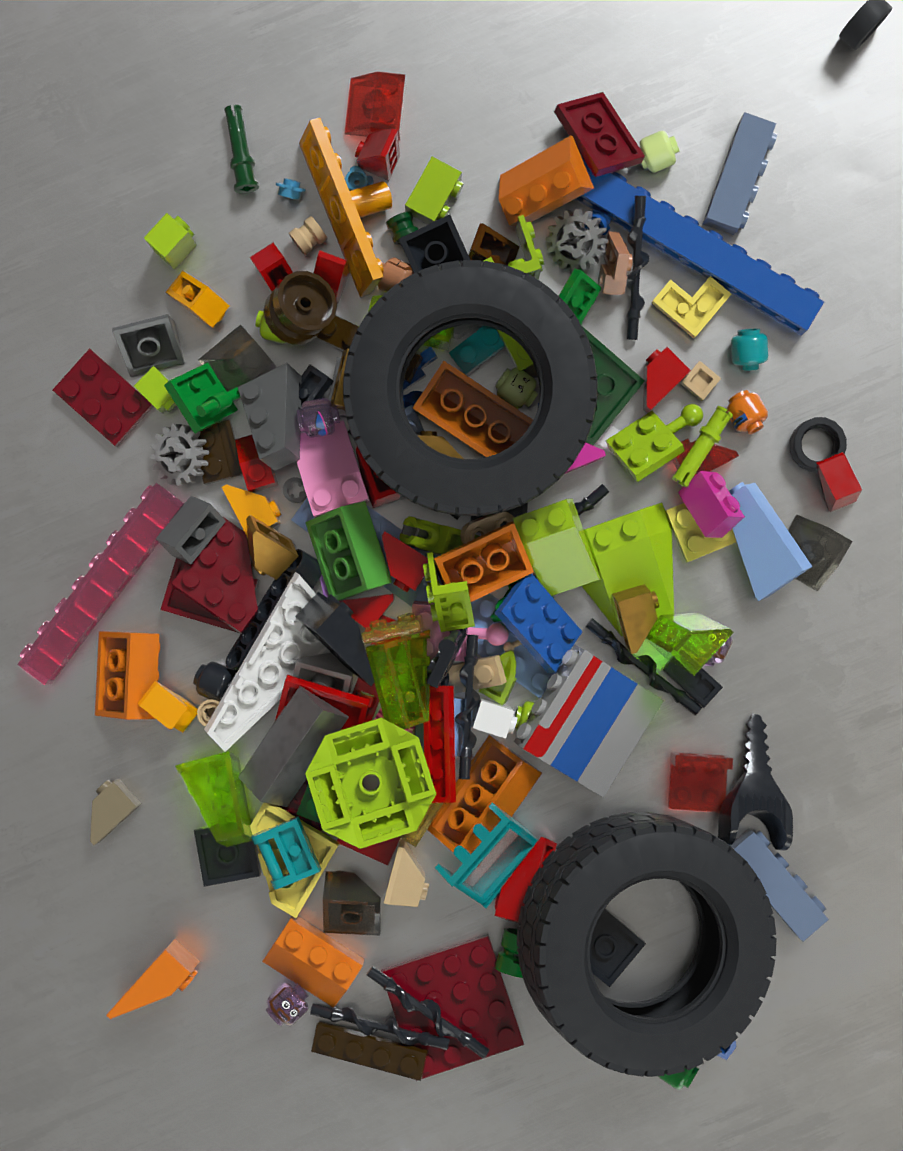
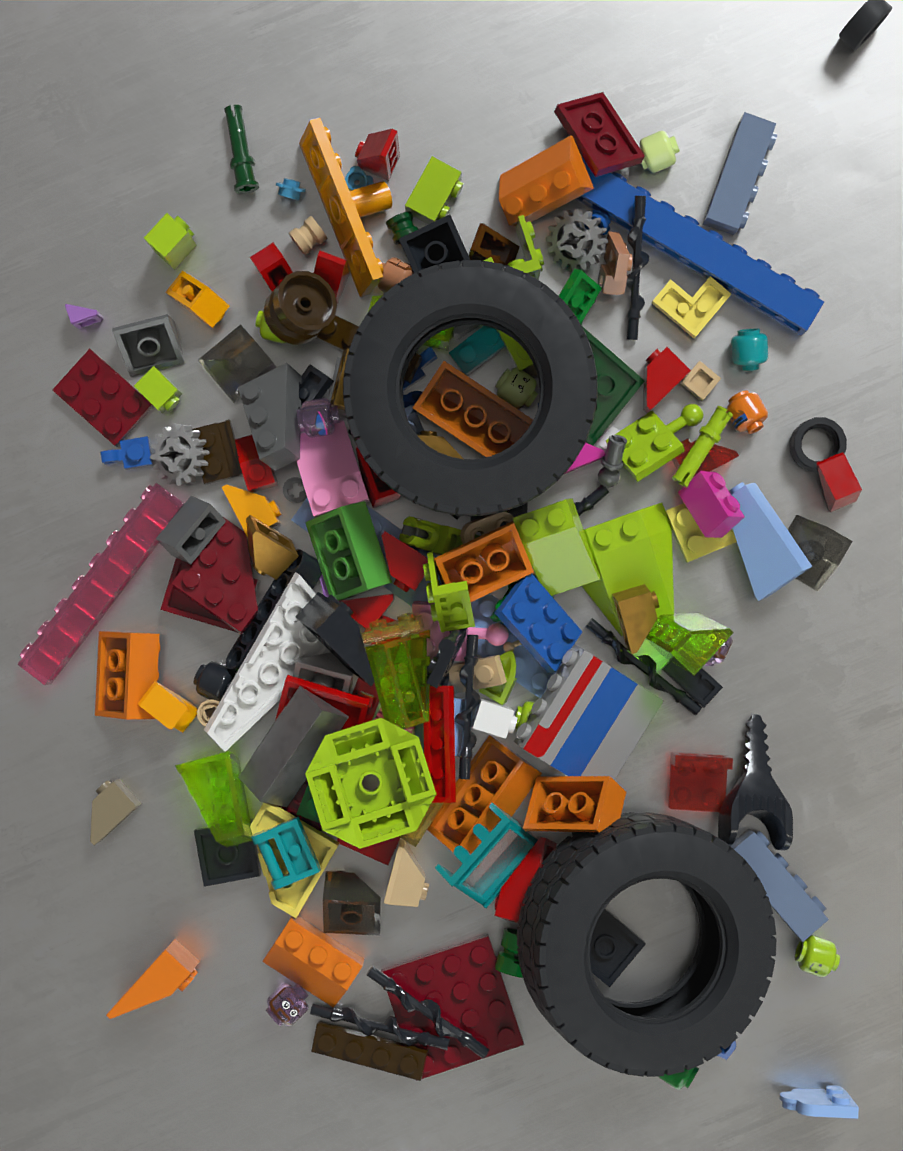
green plate [164,362,241,434] -> none
clear red slope [345,72,406,140] -> none
none -> medium lavender slope [65,304,104,329]
none -> blue plate [100,436,154,470]
none -> orange slope [522,776,626,832]
none -> dark grey pin [598,435,627,488]
none -> light blue plate [780,1085,859,1119]
none -> lime head [794,935,840,977]

